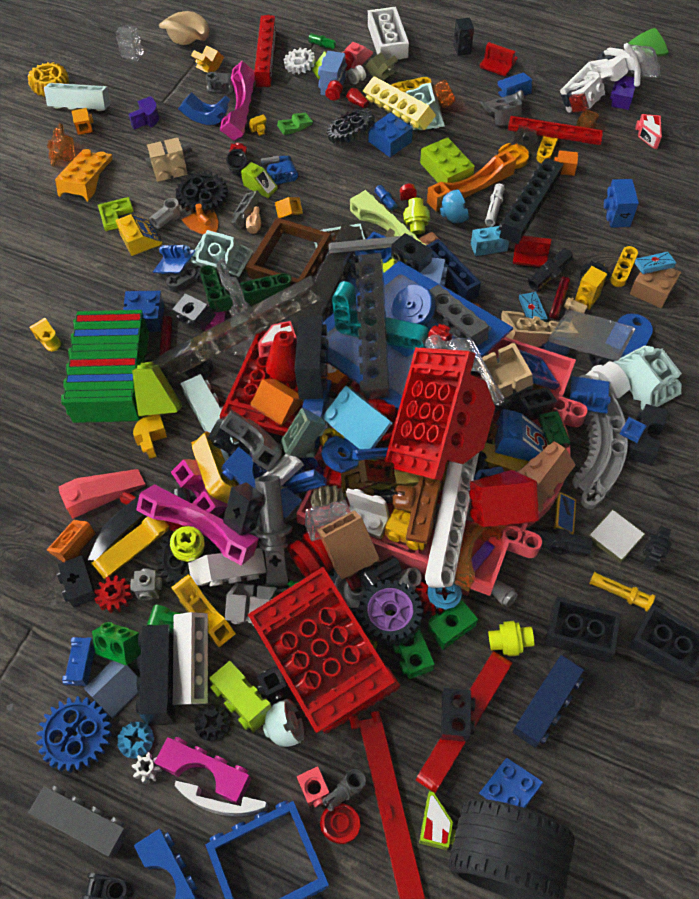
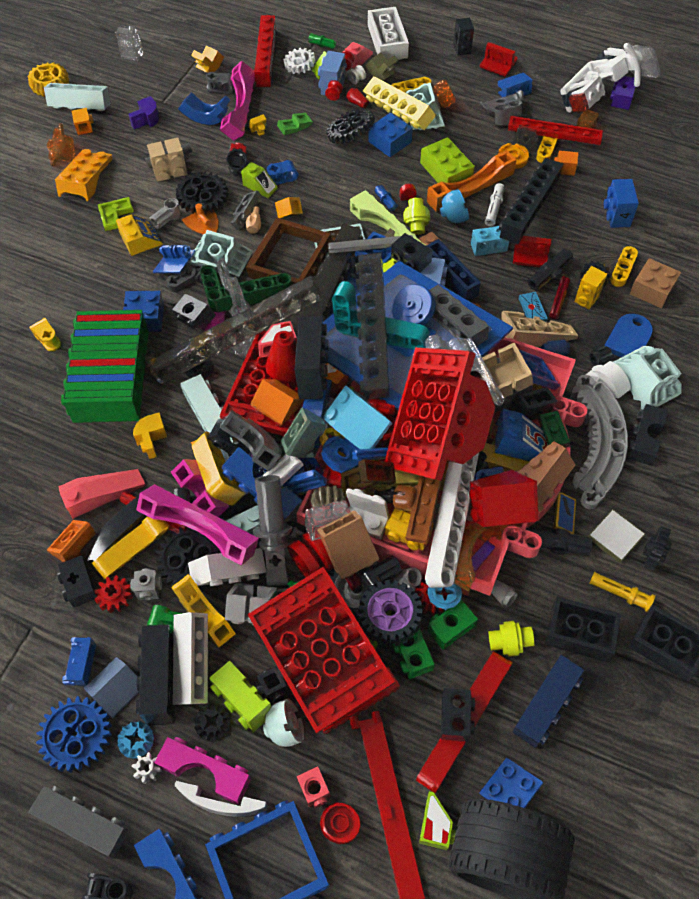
green brick [92,622,141,665] -> none
lime slope [132,362,182,416] -> none
tan piece [159,11,209,45] -> none
dark red axle [159,316,172,362] -> none
neon yellow piece [170,526,205,562] -> none
black brick [223,482,264,536] -> none
light grey piece [261,156,291,165] -> none
dark grey pin [322,769,366,812] -> none
red gear [428,324,452,349] -> none
clear piece [548,309,636,361] -> none
tan pin [564,297,588,316] -> none
blue hinge [570,376,611,414] -> none
blue tile [620,417,647,443] -> none
bright green brick [628,28,668,56] -> none
dark azure tile [635,252,676,274] -> none
slope [636,114,662,149] -> none

